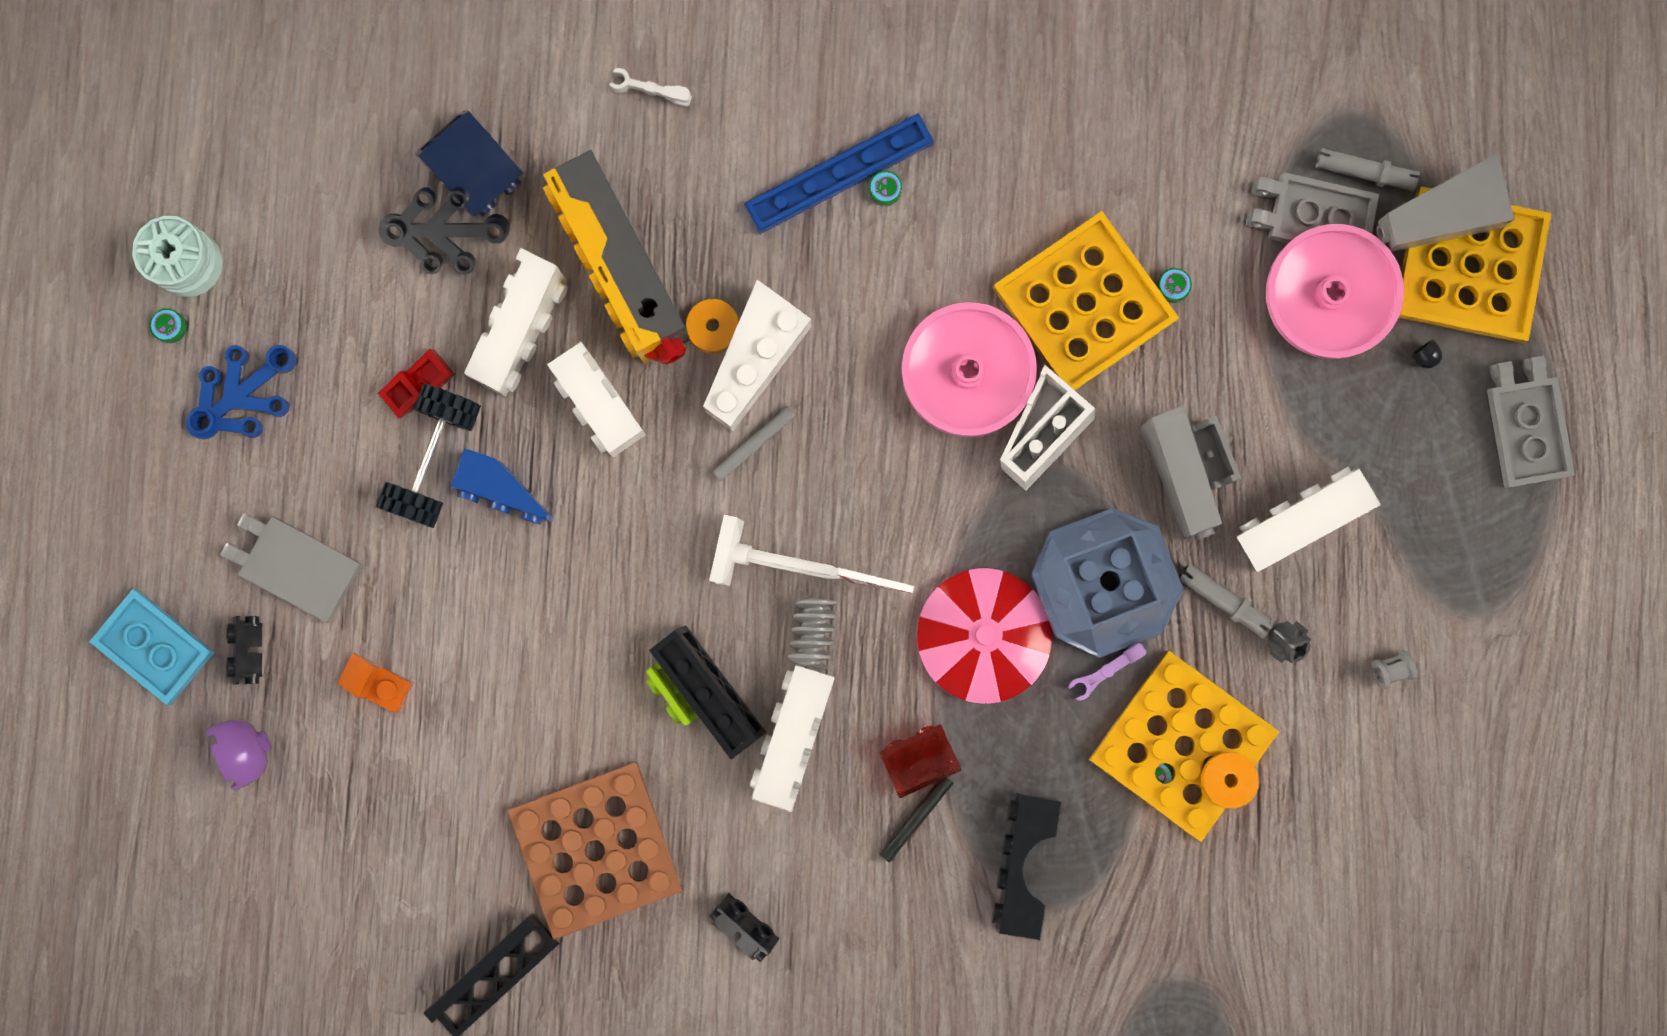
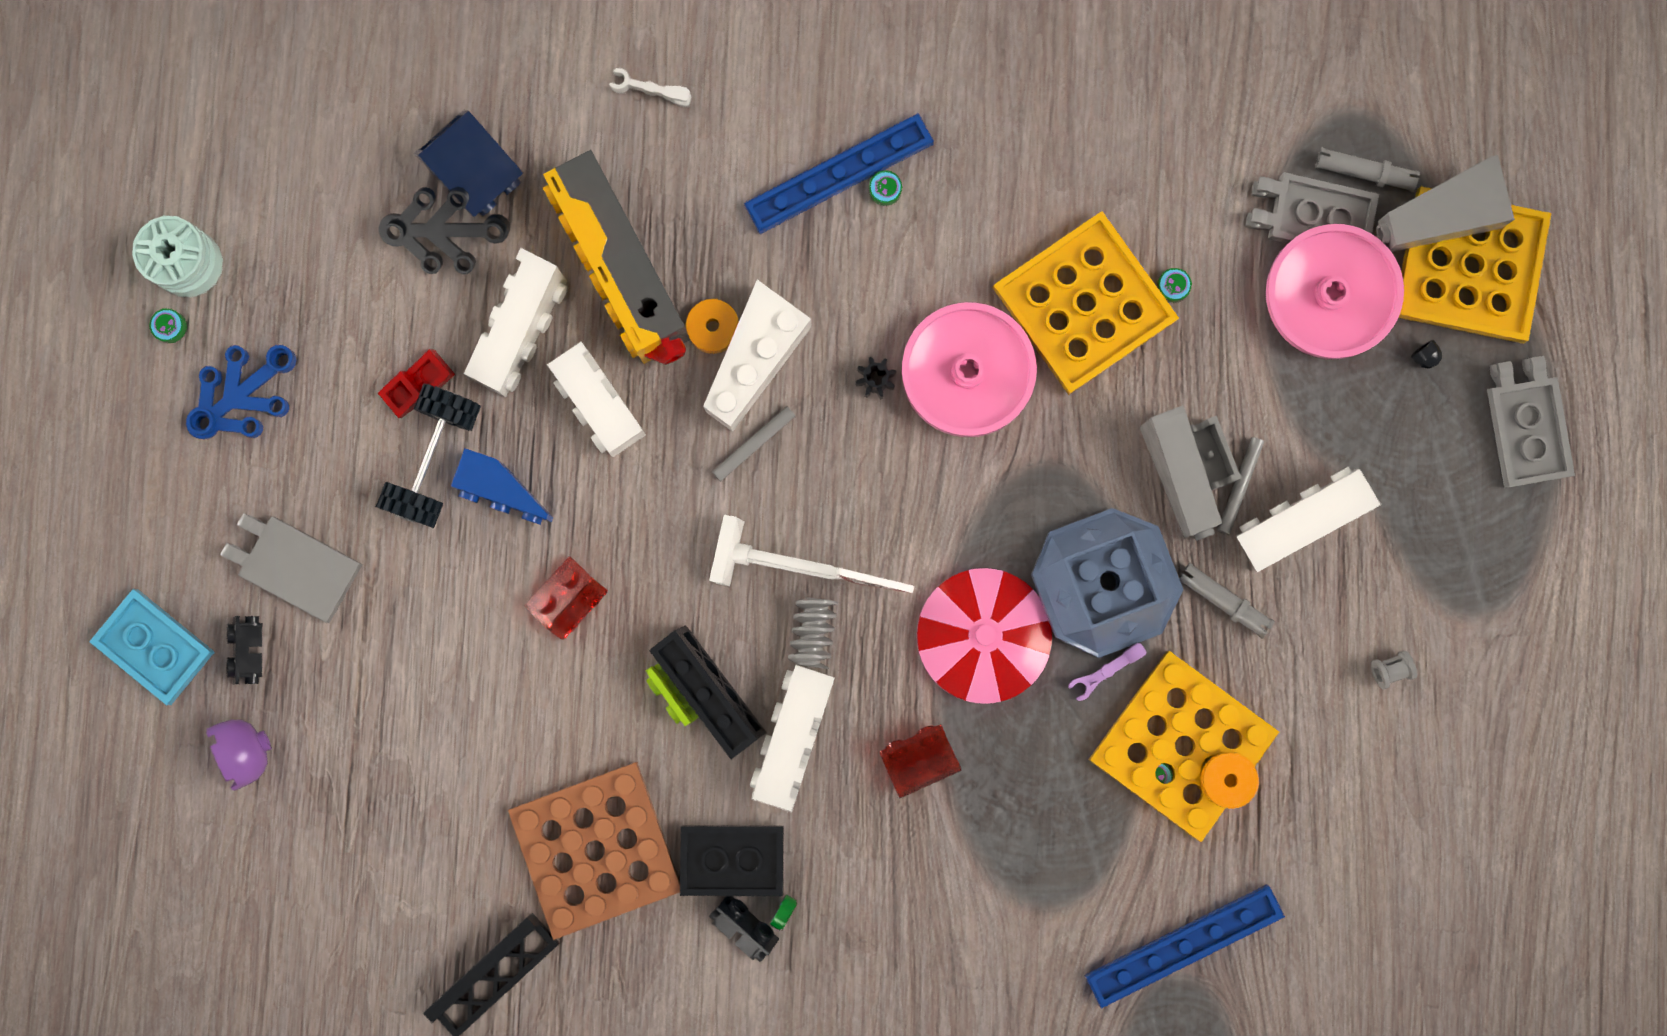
orange slope [337,653,414,713] -> none
pearl dark grey bar [879,775,954,863] -> none
black arch [991,793,1061,940] -> none
white wedge [1000,365,1095,491] -> none
dark grey gear [1267,621,1311,663] -> none
none -> clear red bracket [524,556,608,640]
none -> black plate [680,825,784,896]
none -> green tile [769,894,797,931]
none -> black gear [856,357,896,399]
none -> blue tile [1084,884,1285,1009]
none -> light grey bar [1217,437,1264,535]

